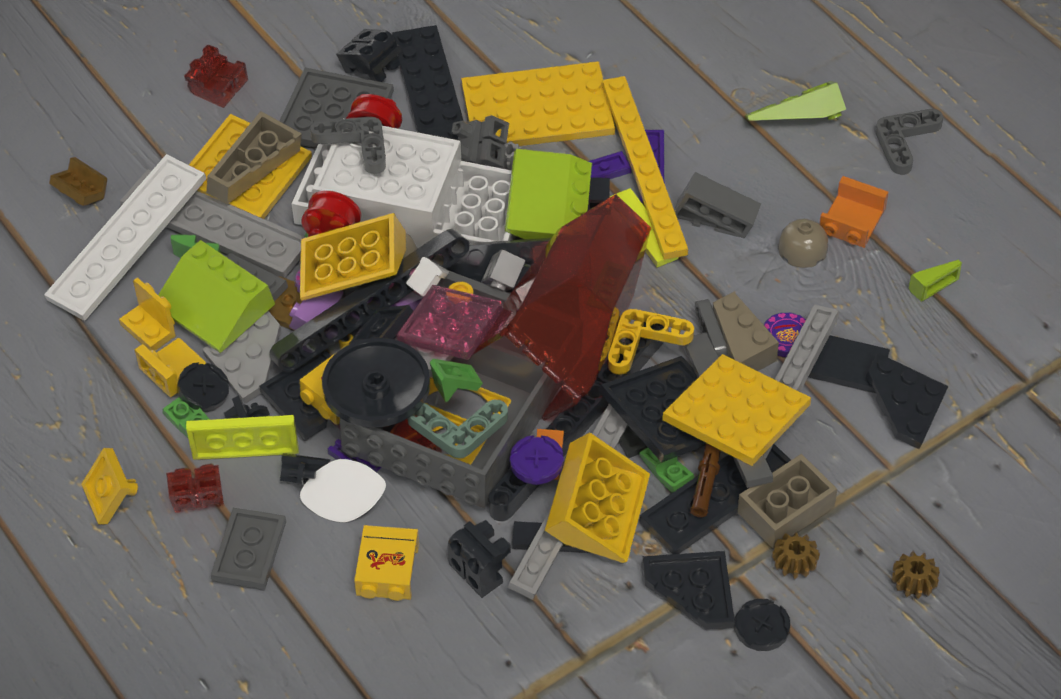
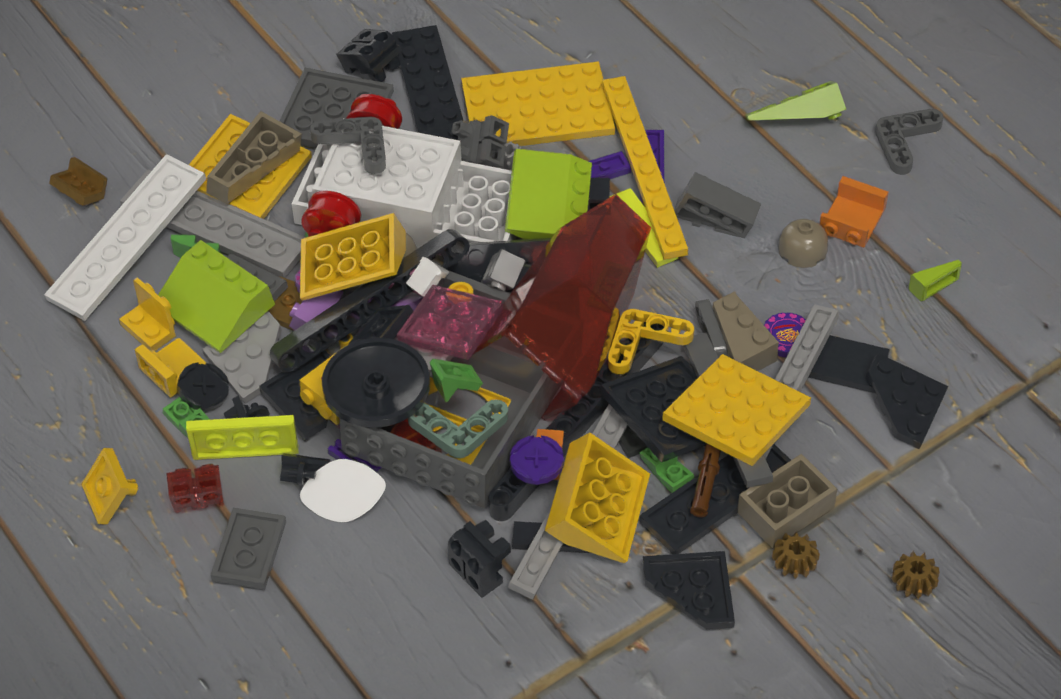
clear red hips [184,45,248,108] -> none
yellow panel [354,525,419,601] -> none
black tile [735,599,790,651] -> none

